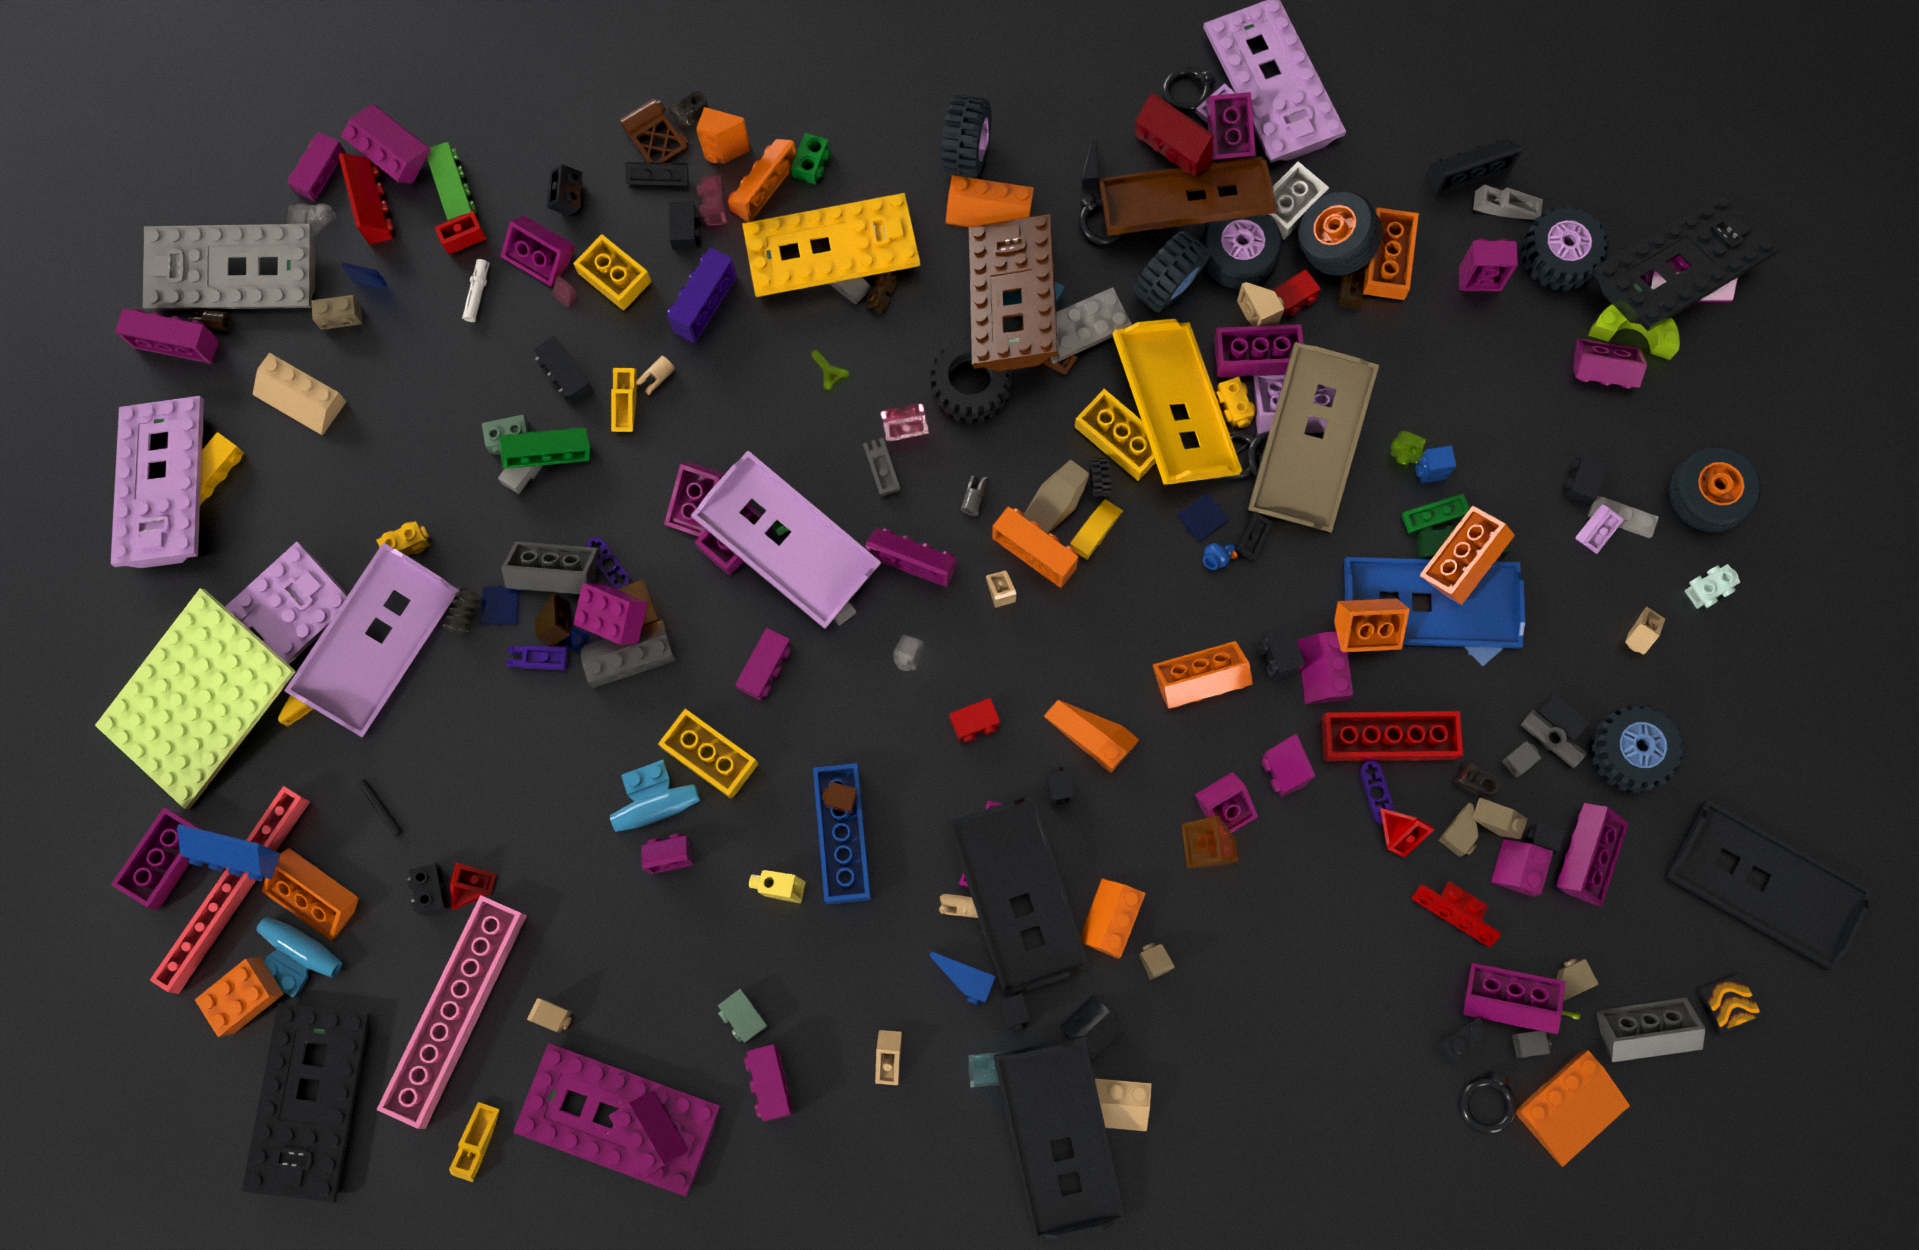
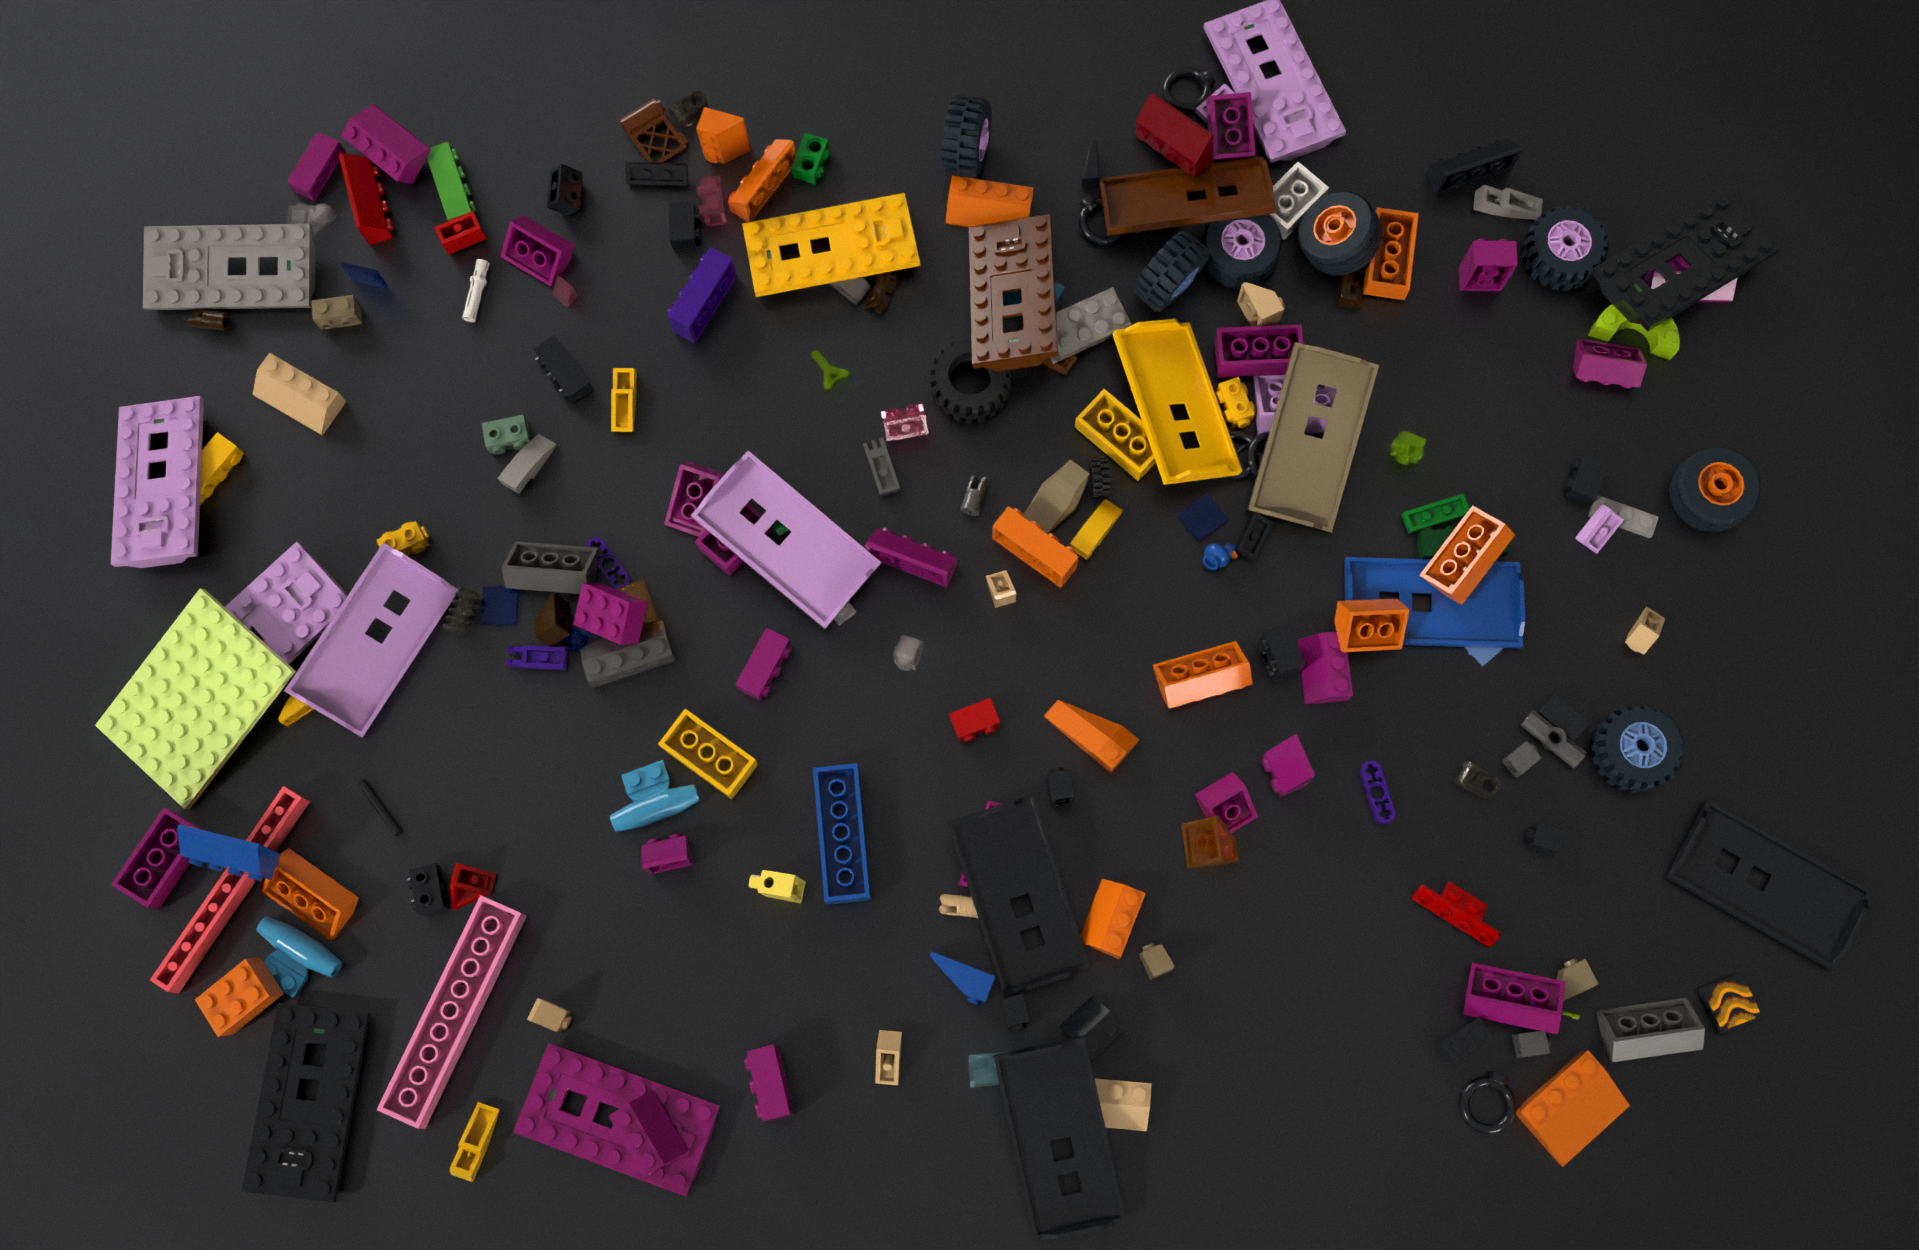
magenta brick [115,308,219,364] -> none
green brick [499,428,590,469] -> none
yellow brick [573,234,652,311] -> none
tan hinge [635,356,675,395] -> none
sand green brick [718,989,769,1044] -> none
reddish brown brick [822,782,858,814] -> none
red brick [1272,269,1321,318] -> none
red brick [1321,711,1463,762] -> none
red slope [1380,808,1434,858] -> none
blue brick [1416,446,1456,483] -> none
dark tan slope [1438,803,1479,857] -> none
dark tan slope [1472,798,1528,839] -> none
magenta slope [1491,840,1553,897] -> none
magenta slope [1557,803,1629,907] -> none
light aqua brick [1685,564,1740,609] -> none

